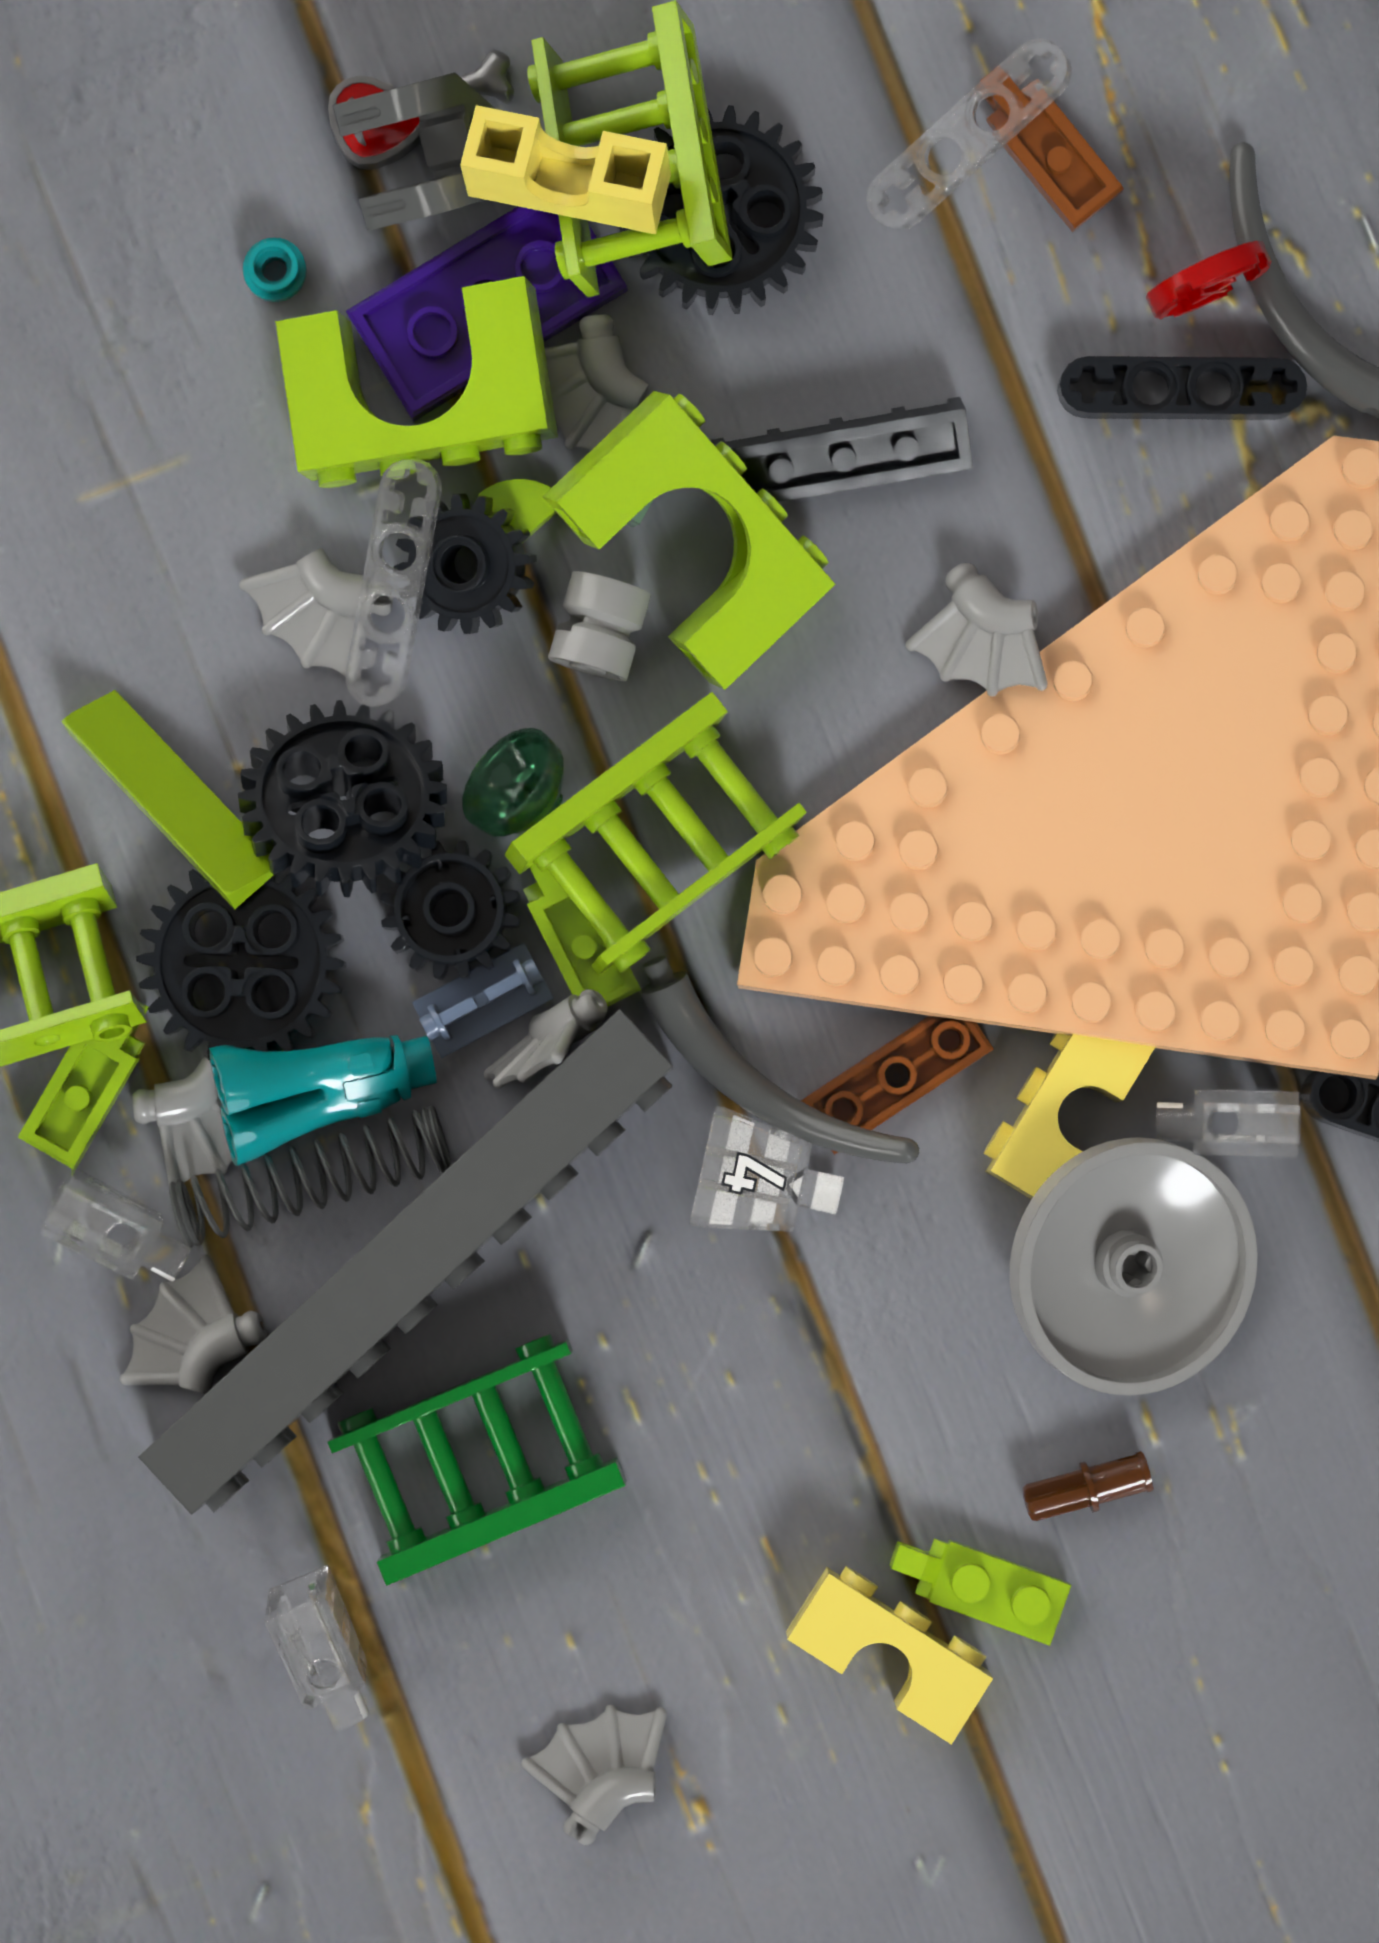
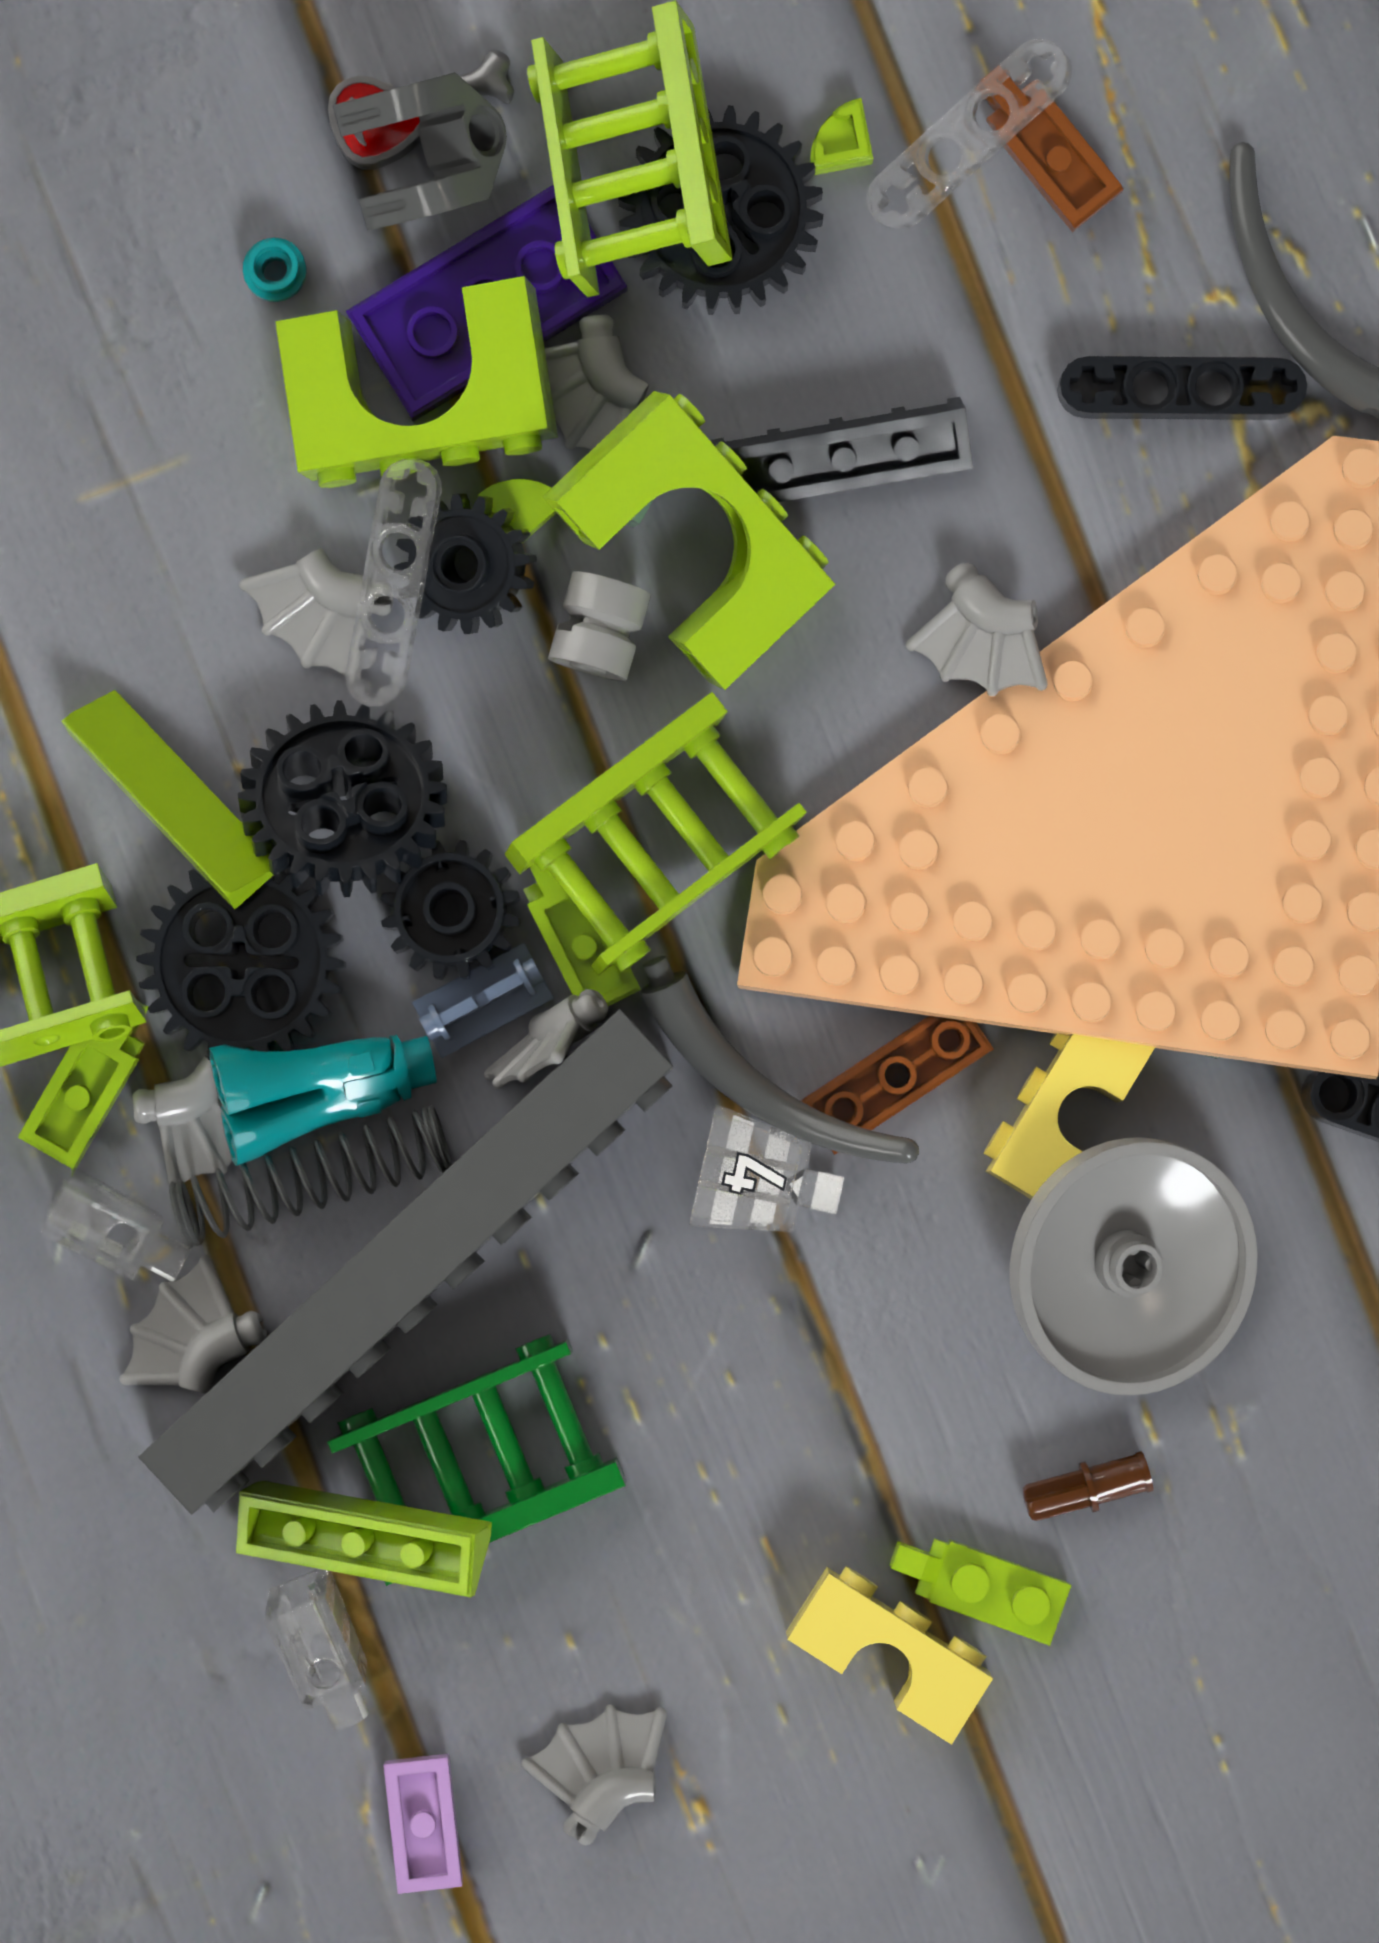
light yellow arch [460,105,671,234] -> none
clear green piece [462,728,564,837] -> none
red tile [1146,241,1272,320] -> none
clear torso [1156,1090,1301,1157] -> none
none -> lime slope [236,1481,492,1597]
none -> lavender plate [383,1753,463,1894]
none -> lime tile [810,98,874,175]

